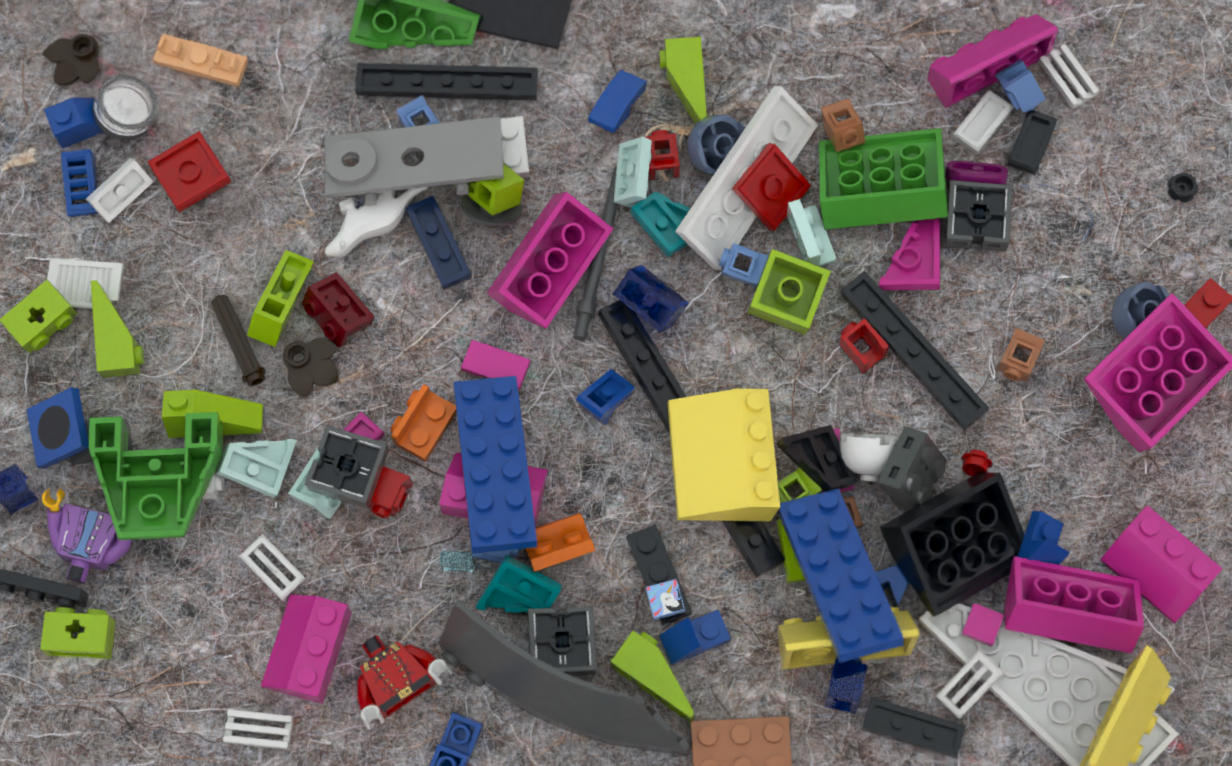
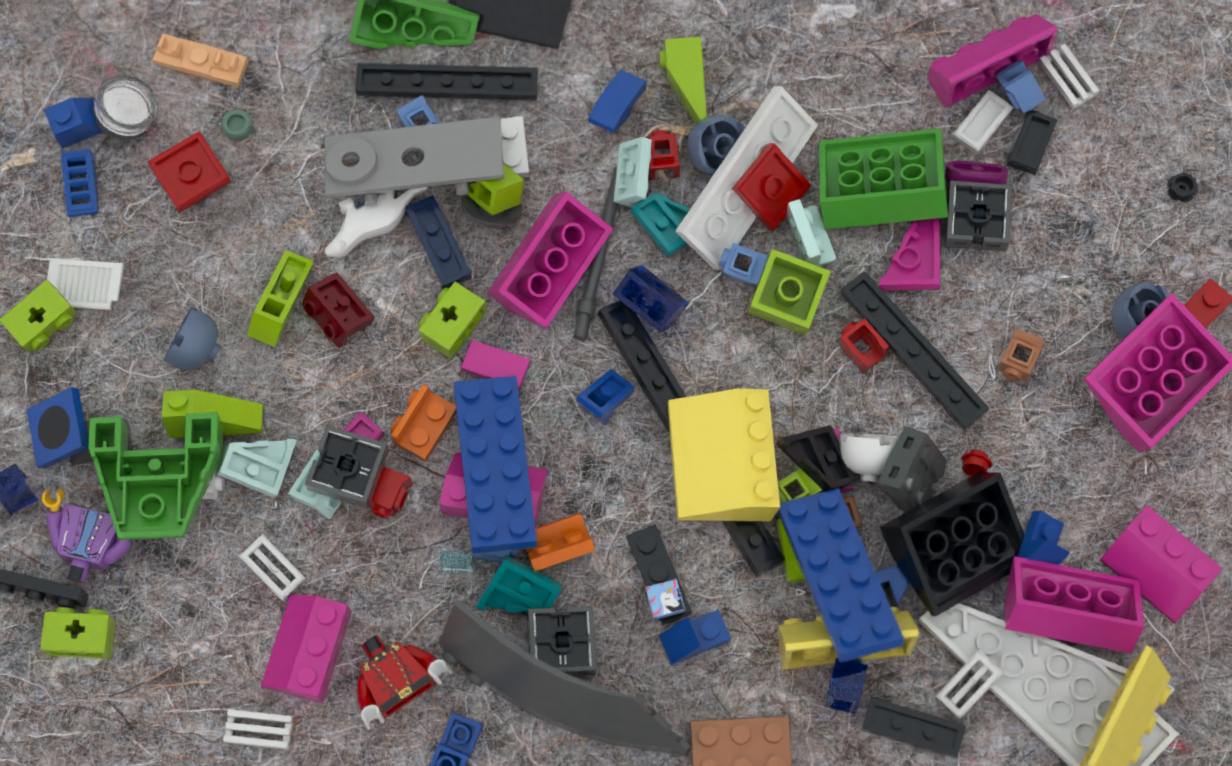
dark brown plate [43,34,99,85] -> none
white plate [86,158,153,223] -> none
lime slope [90,280,144,378] -> none
dark brown axle [211,295,266,386] -> none
dark brown plate [282,338,339,397] -> none
lime slope [610,631,694,723] -> none
nougat window [821,98,865,152] -> none
dark pink tile [961,603,1004,647] -> none
none -> sand blue cylinder [163,306,221,370]
none -> sand green tile [221,109,253,141]
none -> lime brick [418,282,487,360]

